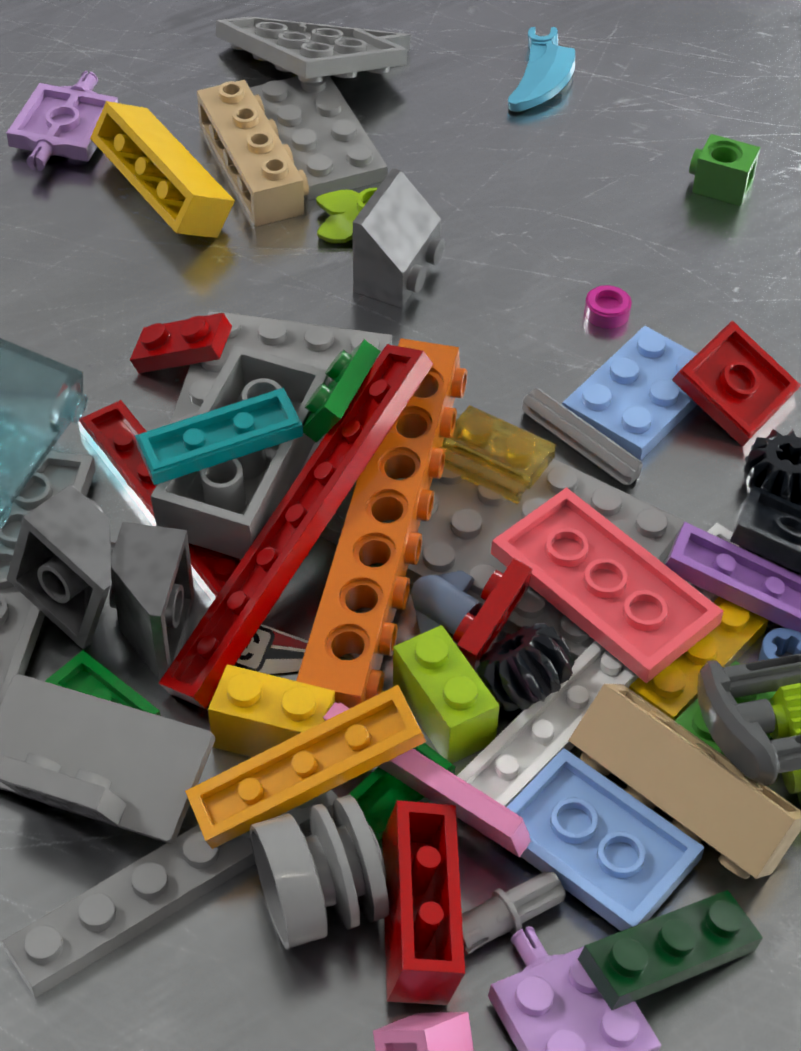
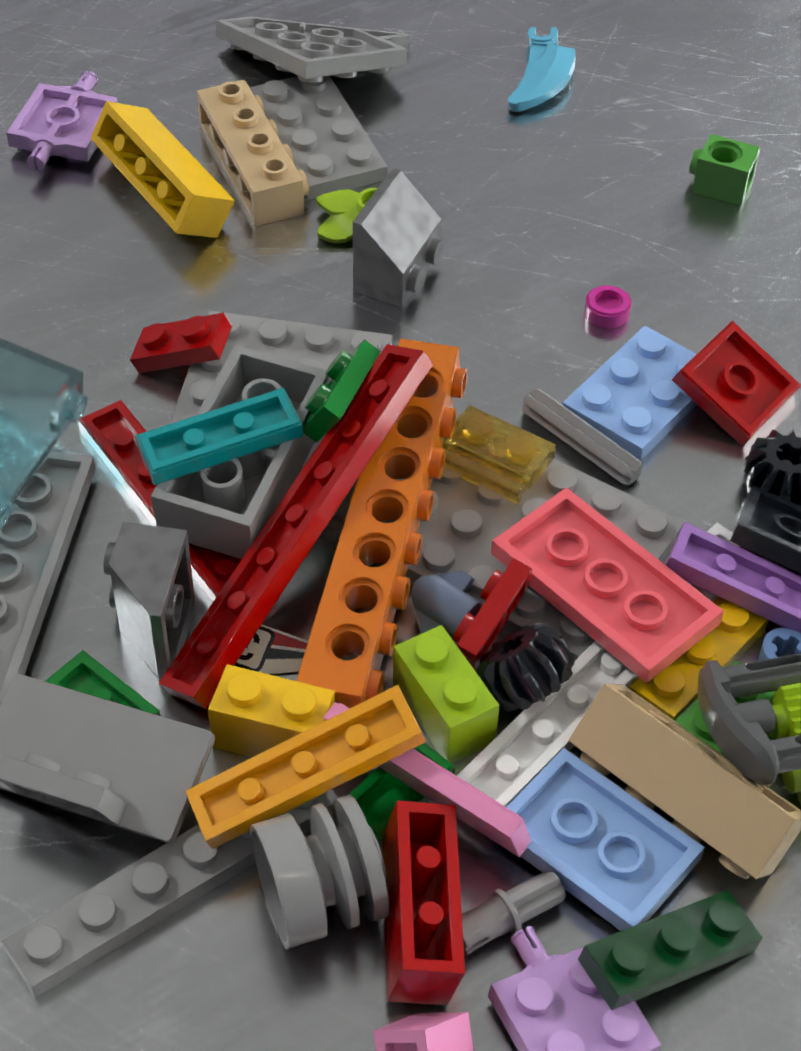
flat silver slope [7,484,111,649] -> none

